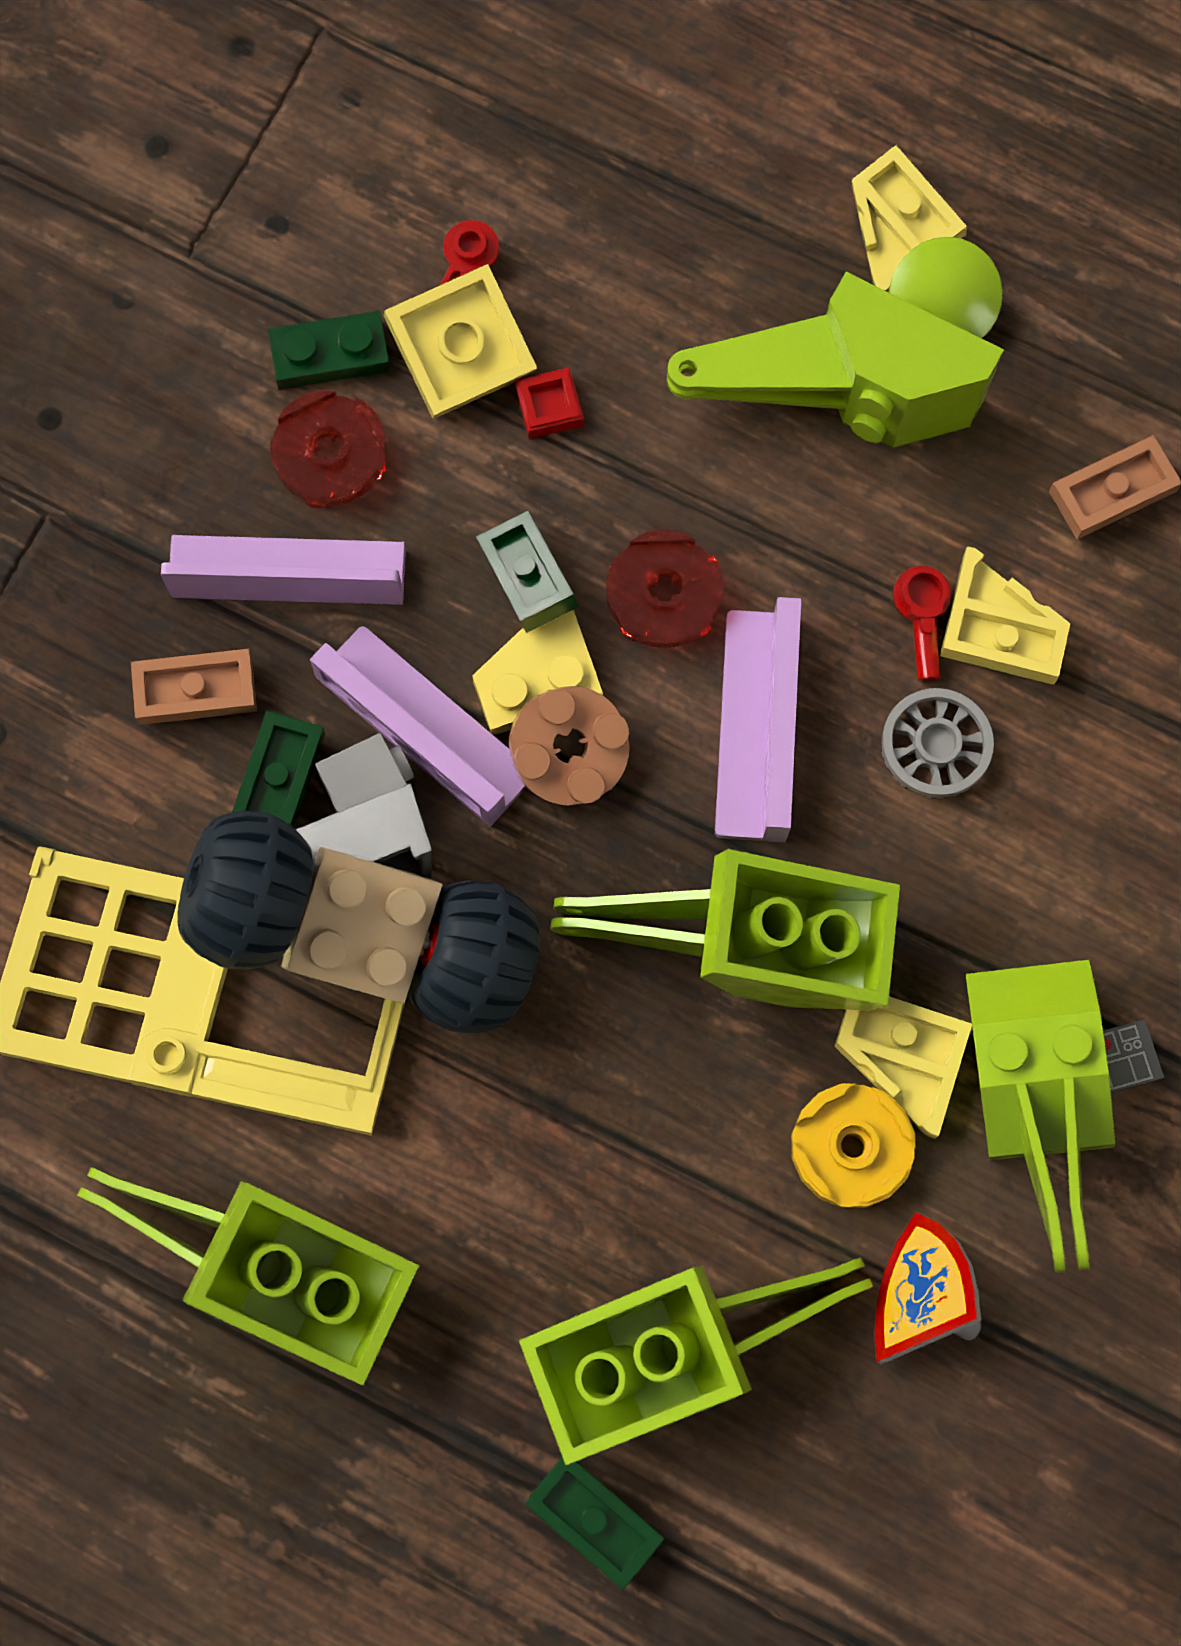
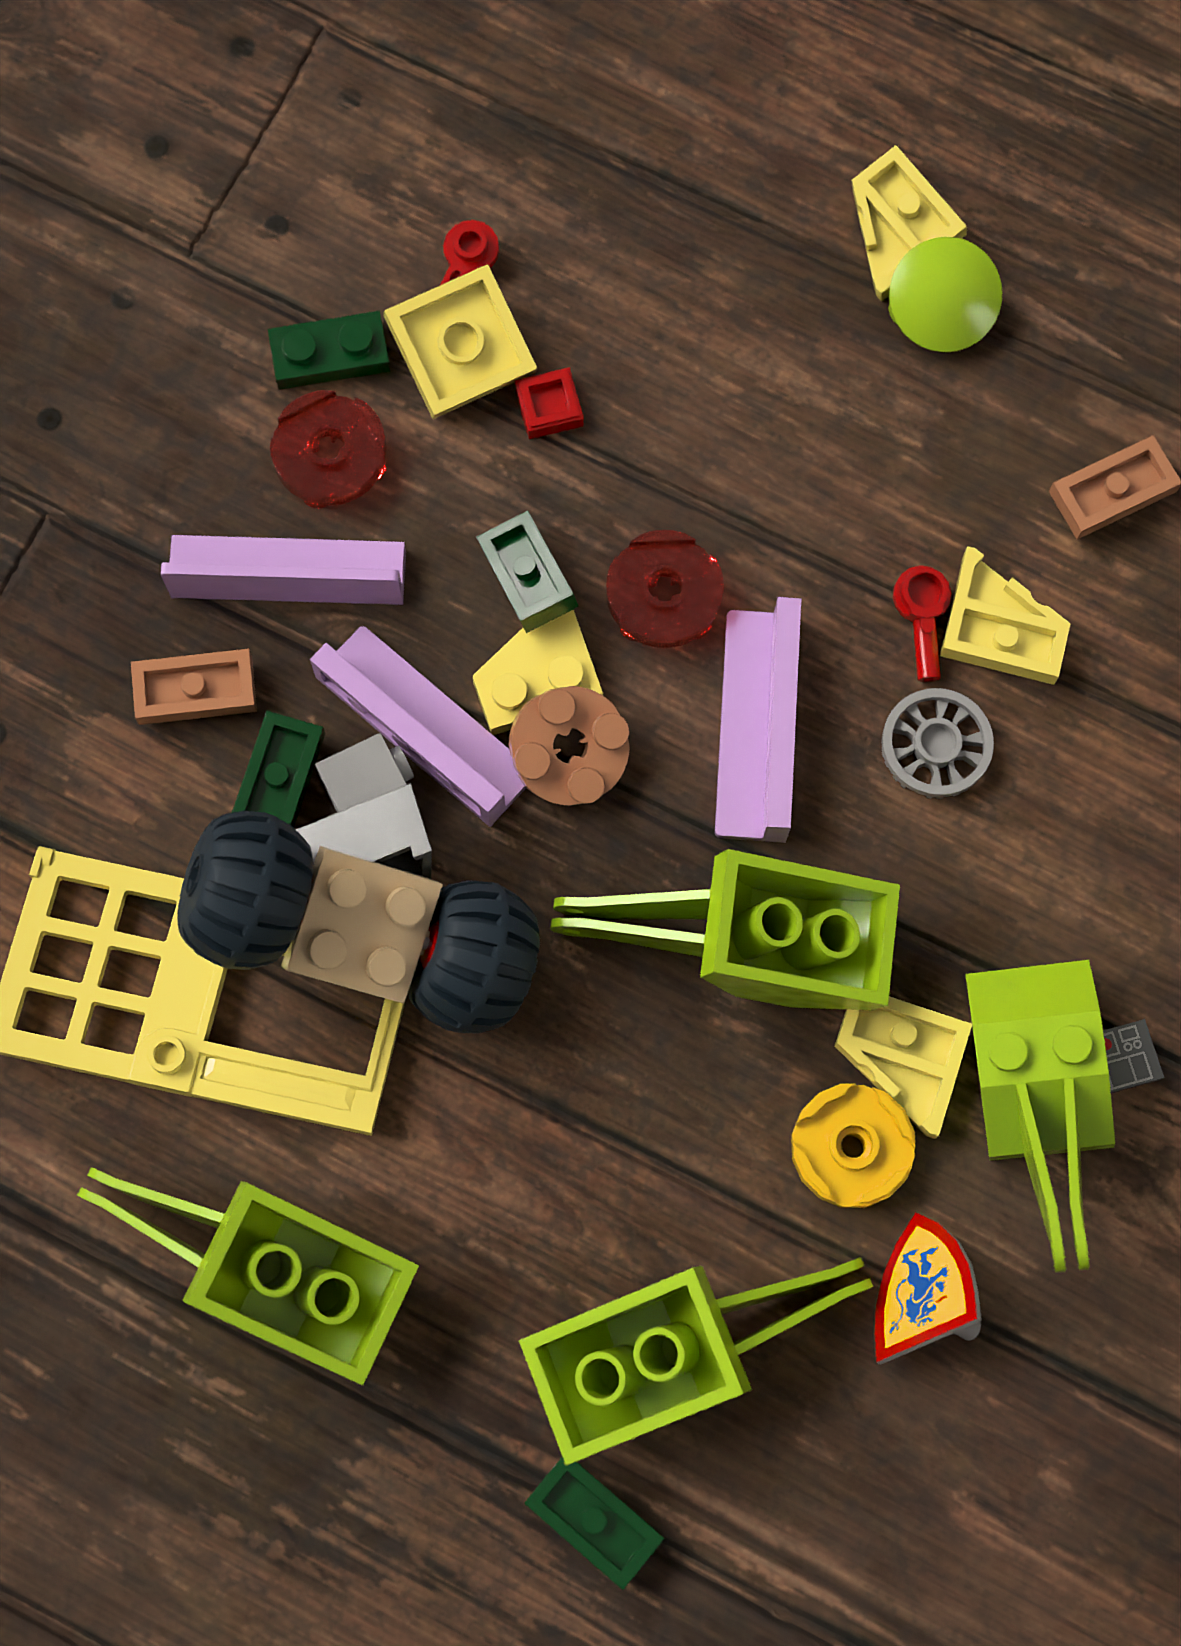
lime slope [667,272,1004,448] -> none

